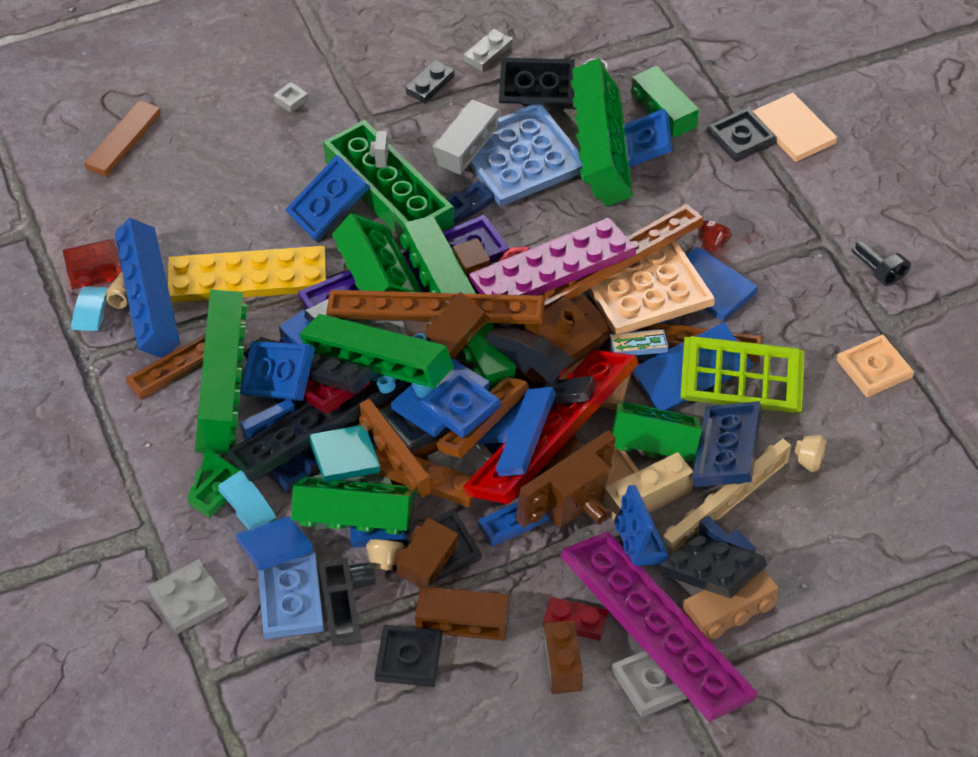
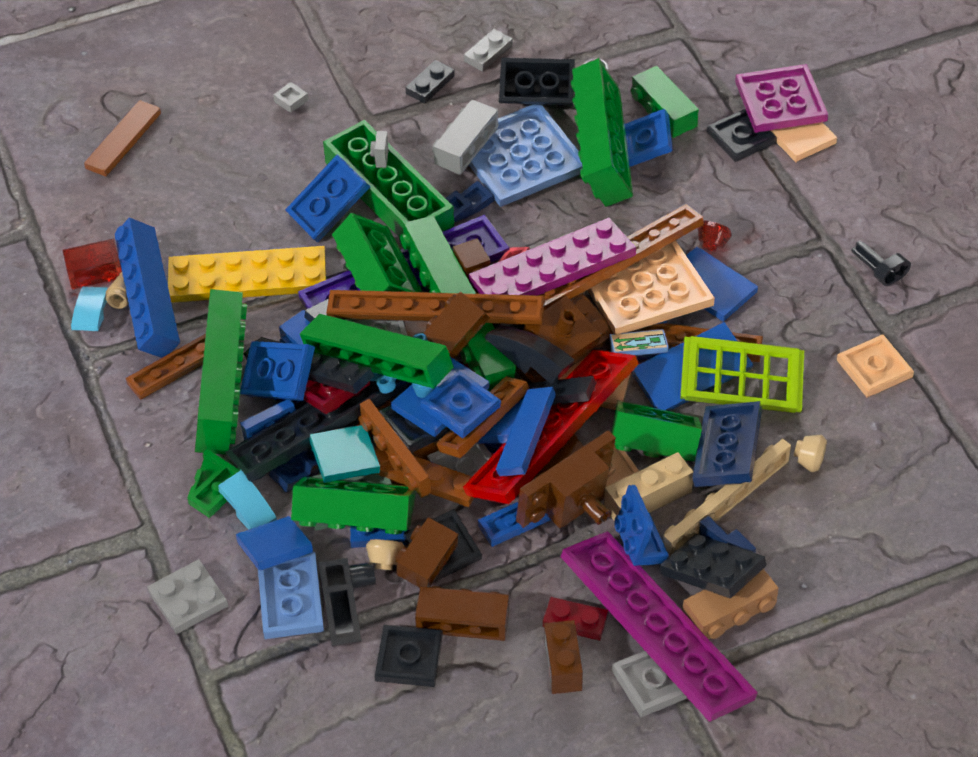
none -> magenta plate [735,64,828,132]

